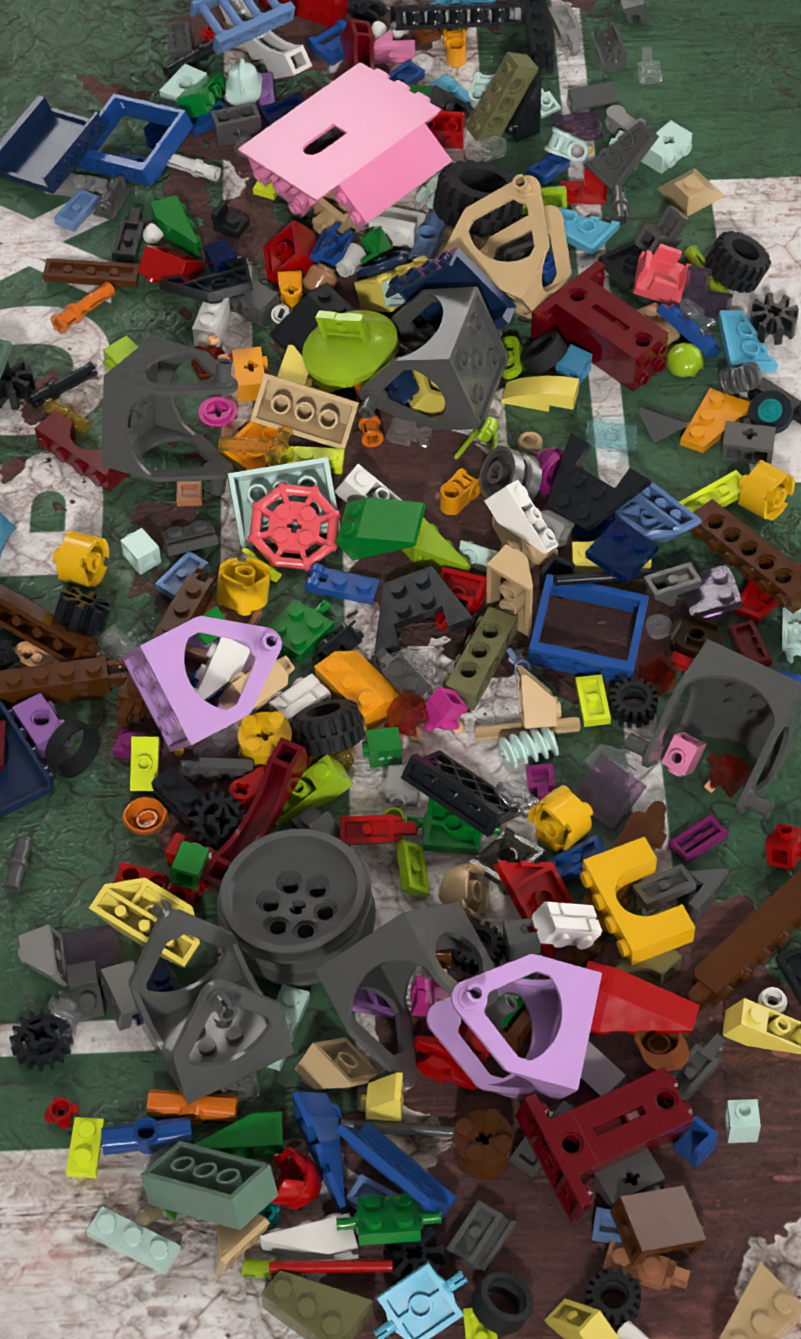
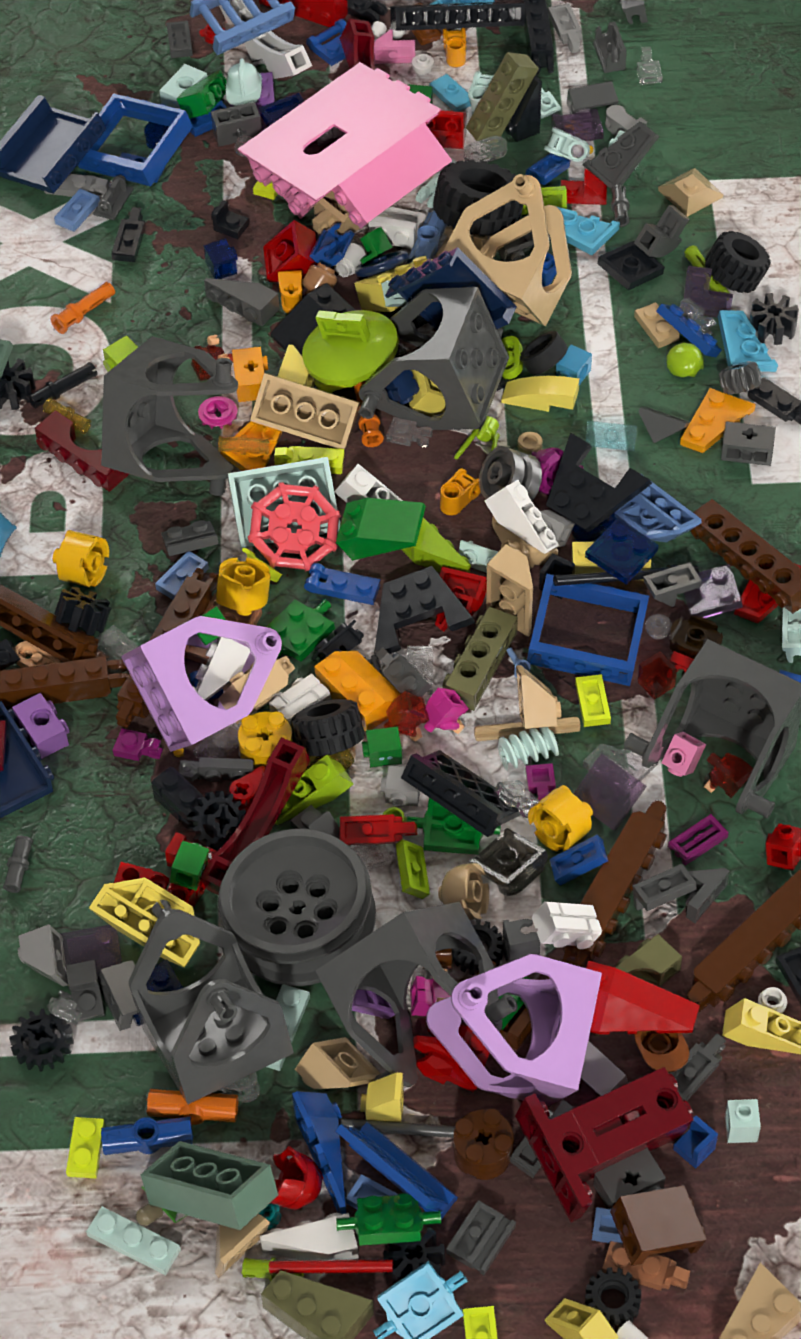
reddish brown plate [42,258,140,288] -> none
red plate [44,1097,79,1129] -> none
black tyre [45,719,100,779] -> none
light aqua brick [120,528,161,575] -> none
orange hat [122,797,169,836] -> none
neon yellow plate [130,736,160,792] -> none
red slope [138,245,206,284] -> none
white hinge [143,223,163,244] -> none
green slope [150,195,202,259] -> none
black wing [158,256,253,304] -> none
black pin [163,38,215,80] -> none
white pin [166,153,221,182] -> none
nougat tile [176,481,203,507] -> none
white brick [192,298,231,352] -> none
green slope [194,1112,284,1161] -> none
clear yellow pin [265,426,293,466] -> none
white hinge [271,304,291,324] -> none
blue plate [388,60,425,85] -> none
black slope [428,85,474,119] -> none
black tyre [471,1272,534,1335] -> none
red wing [493,861,575,959] -> none
dark red brick [531,260,669,392] -> none
yellow arch [580,837,695,966] -> none
black tyre [609,677,658,728] -> none
coral panel [633,244,692,306] -> none
light aqua brick [641,121,692,174] -> none
neon yellow plate [679,470,743,512] -> none
dark red plate [727,620,772,667] -> none
yellow brick [738,460,795,521] -> none
black wheel [748,390,794,434] -> none

